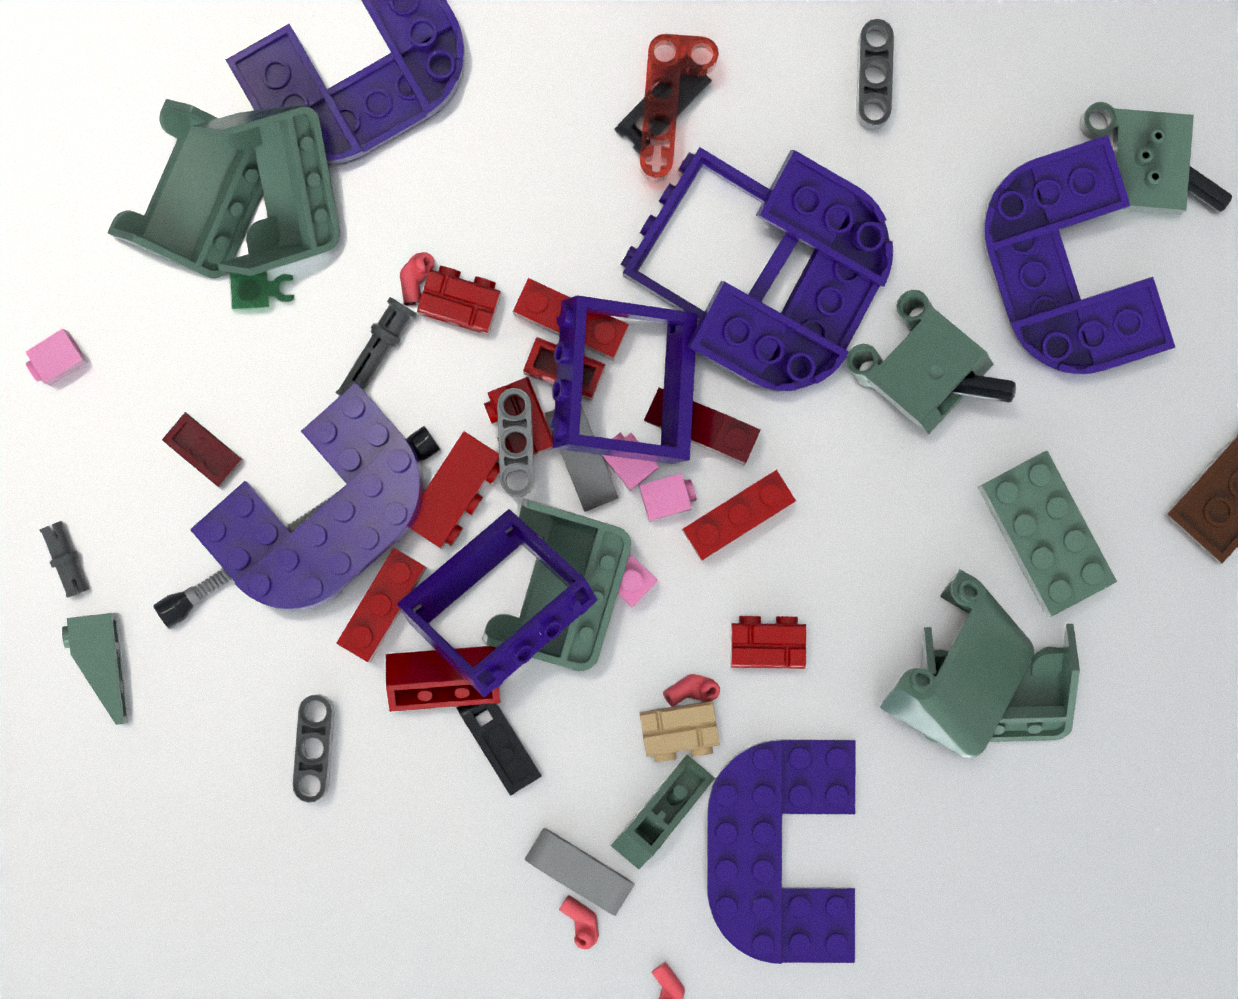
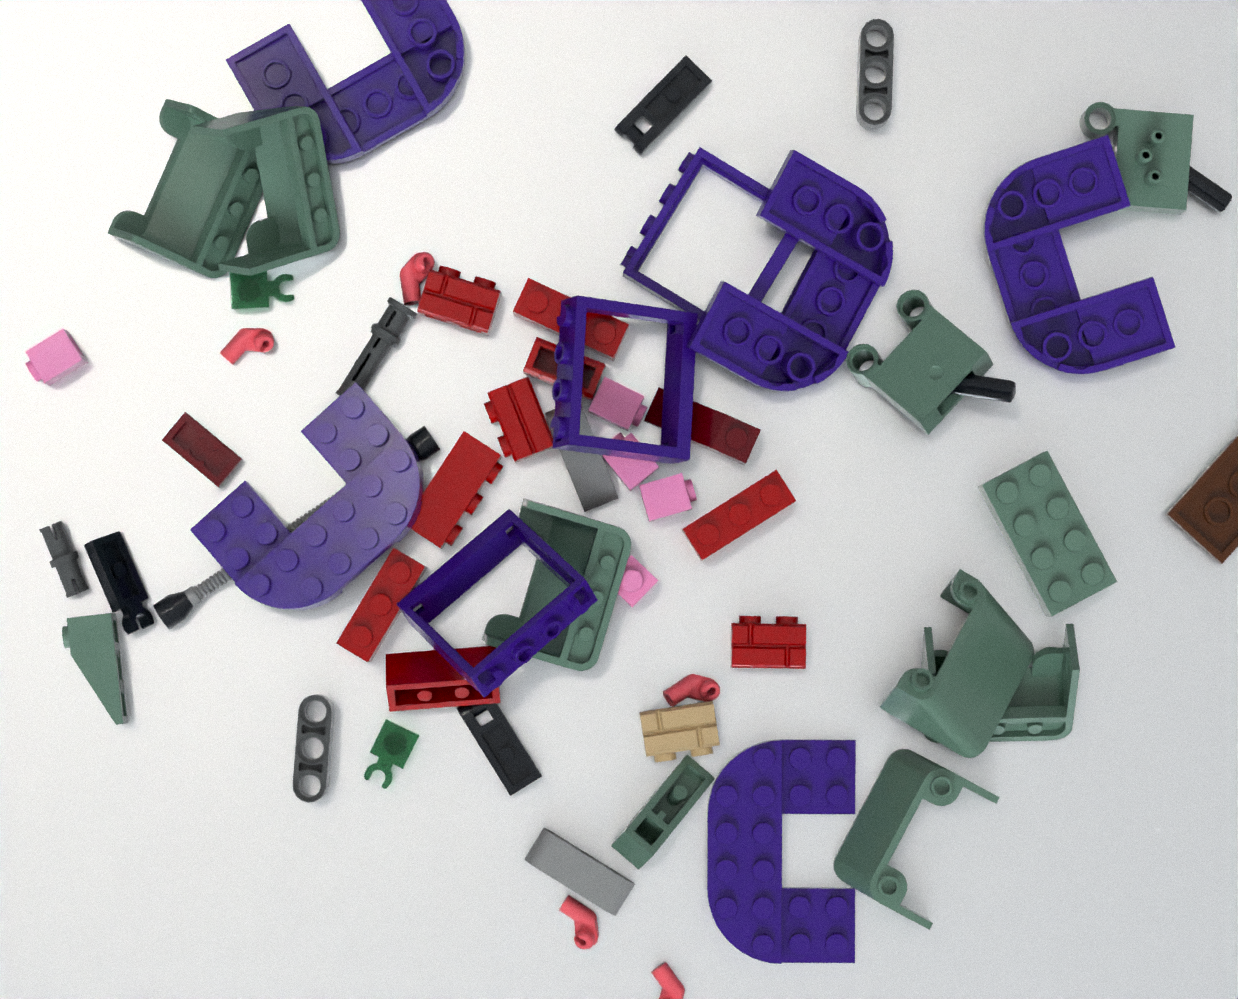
light grey beam [497,388,535,498] -> none
clear red beam [640,34,719,182] -> none
none -> black plate [84,531,154,635]
none -> coral arm [220,328,274,365]
none -> clear green plate [364,719,420,789]
none -> bright pink brick [588,377,648,431]
none -> sand green windscreen [833,749,1000,930]

